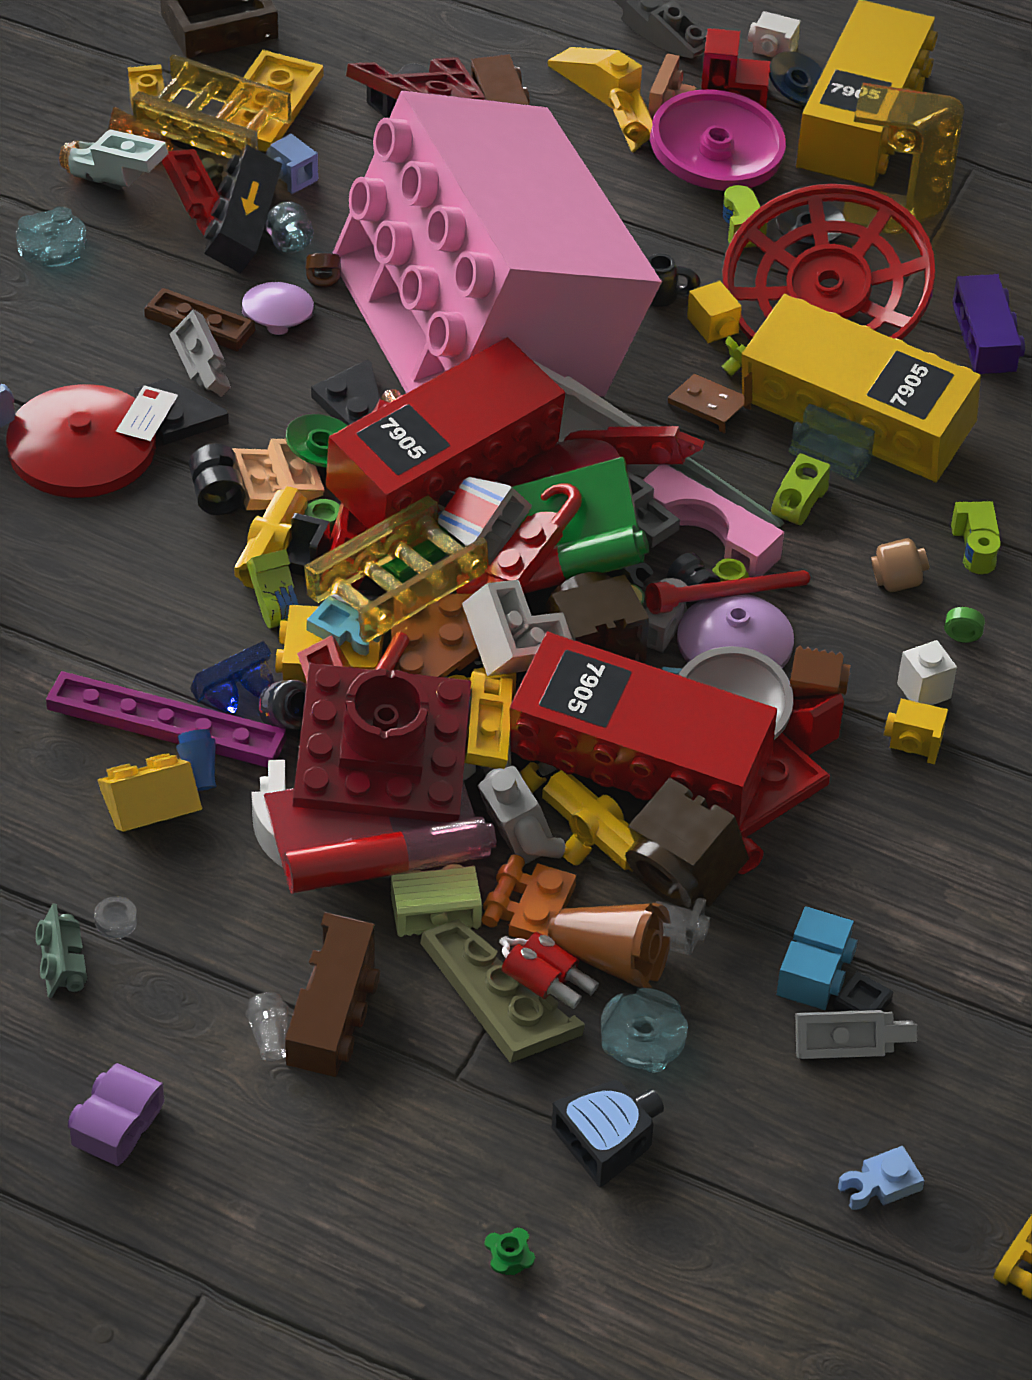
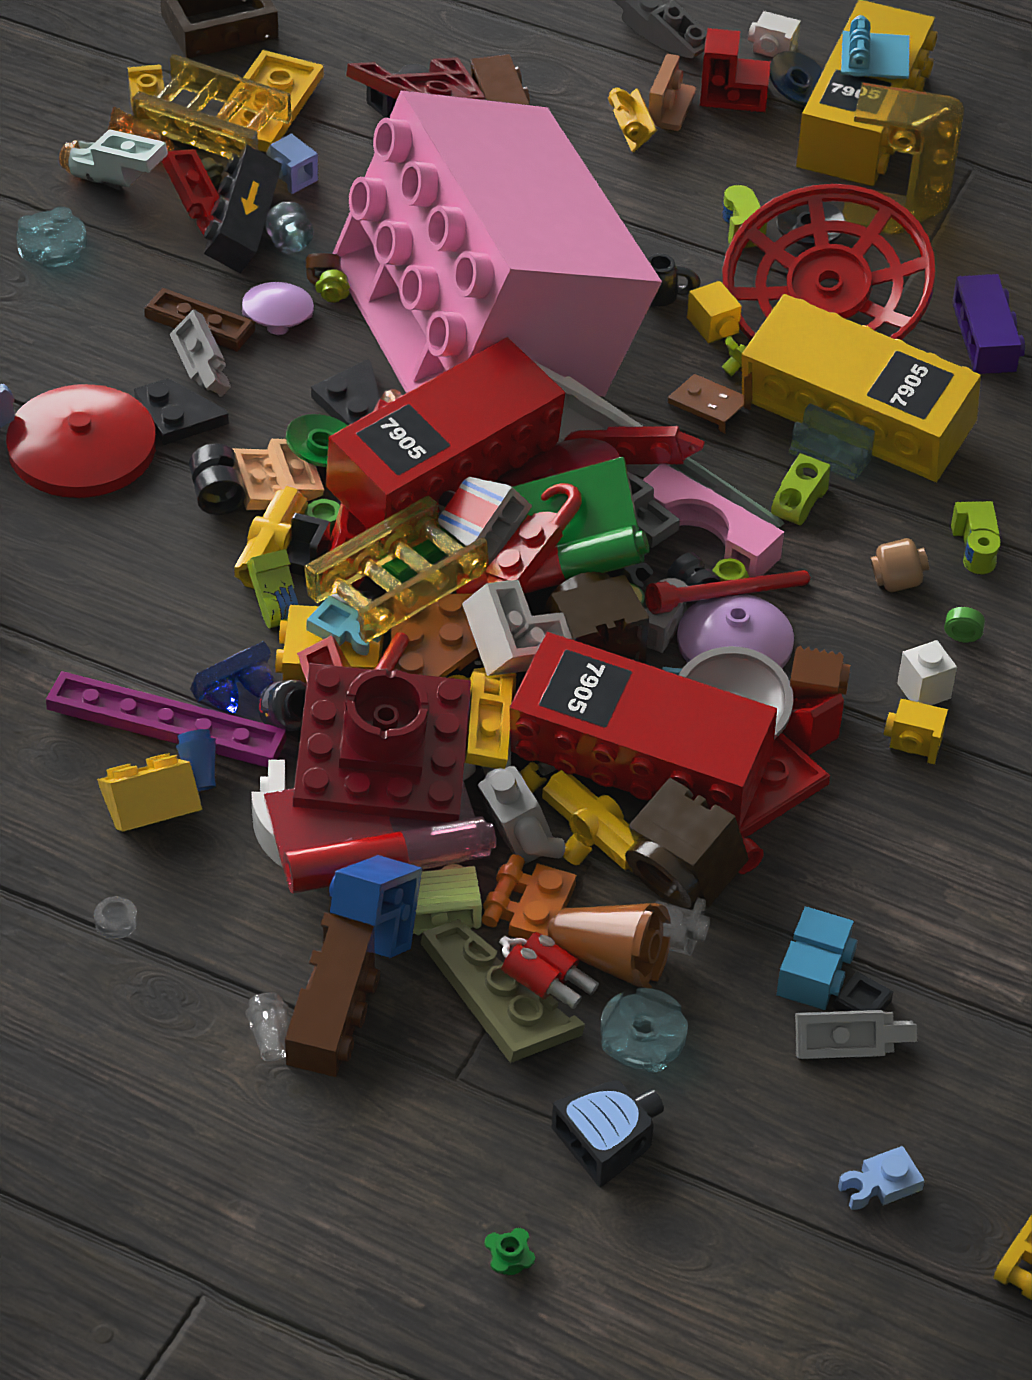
sand green hinge [36,904,87,998] -> none
medium lavender brick [68,1063,164,1166] -> none
white sticker [116,386,178,441] -> none
yellow slope [548,47,642,109] -> none
dark pink dish [650,89,786,191] -> none
none -> lime plate [315,270,350,302]
none -> blue brick [329,855,422,958]
none -> medium azure hinge [841,16,909,79]

